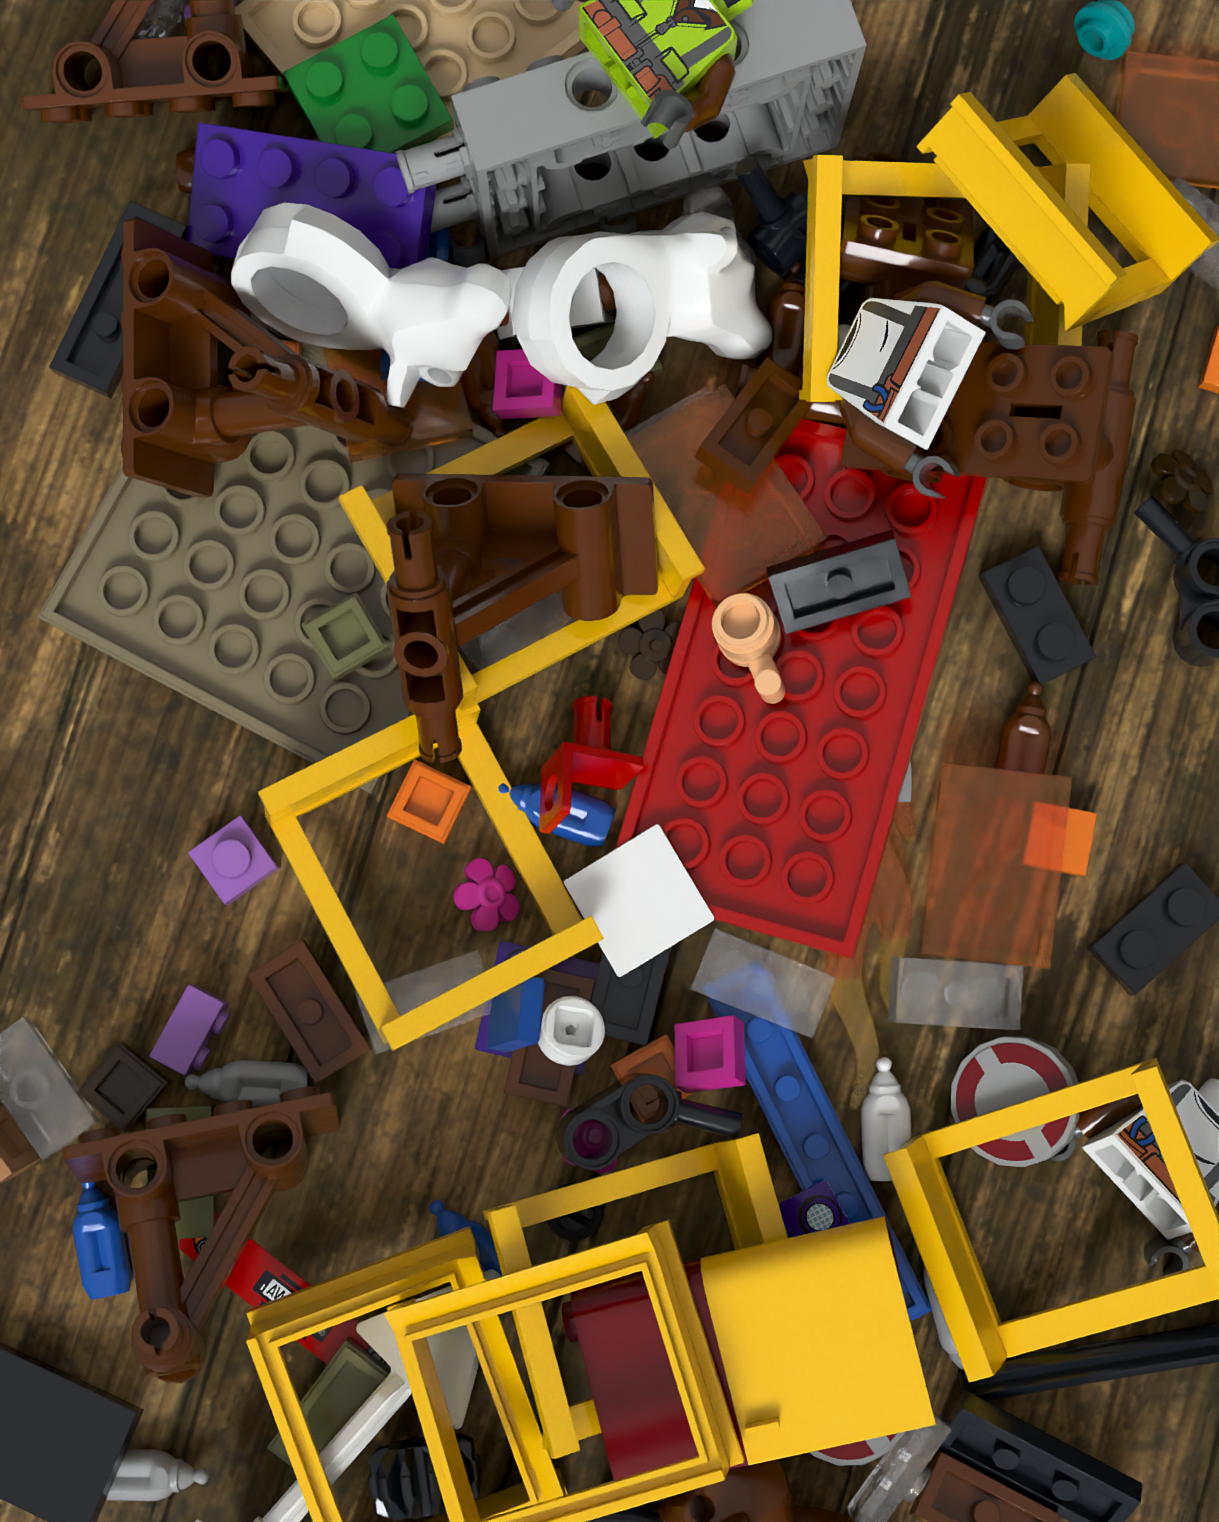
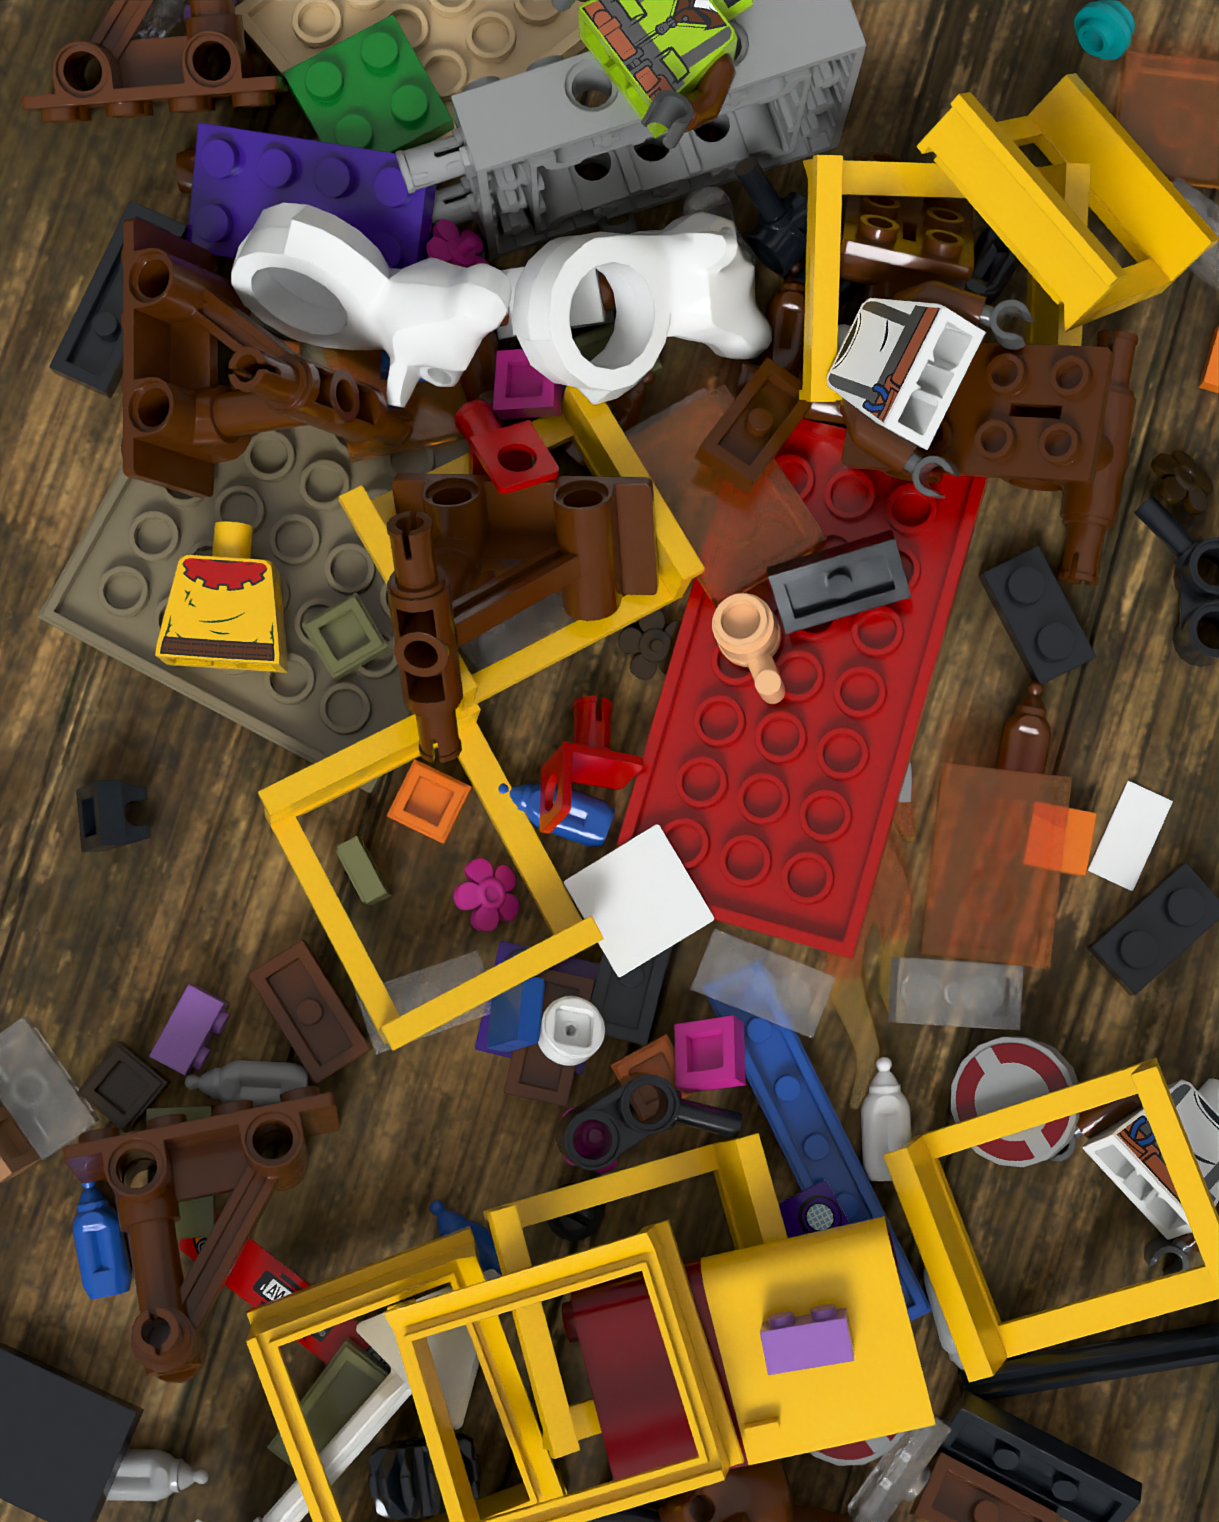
medium lavender plate [188,815,280,905] -> none
none -> black tile [76,780,151,853]
none -> yellow torso [155,521,288,673]
none -> olive tile [336,836,392,906]
none -> dark pink plant [426,219,489,268]
none -> red bracket [454,400,559,494]
none -> medium lavender piece [760,1304,855,1375]
none -> white sticker [1088,781,1173,891]

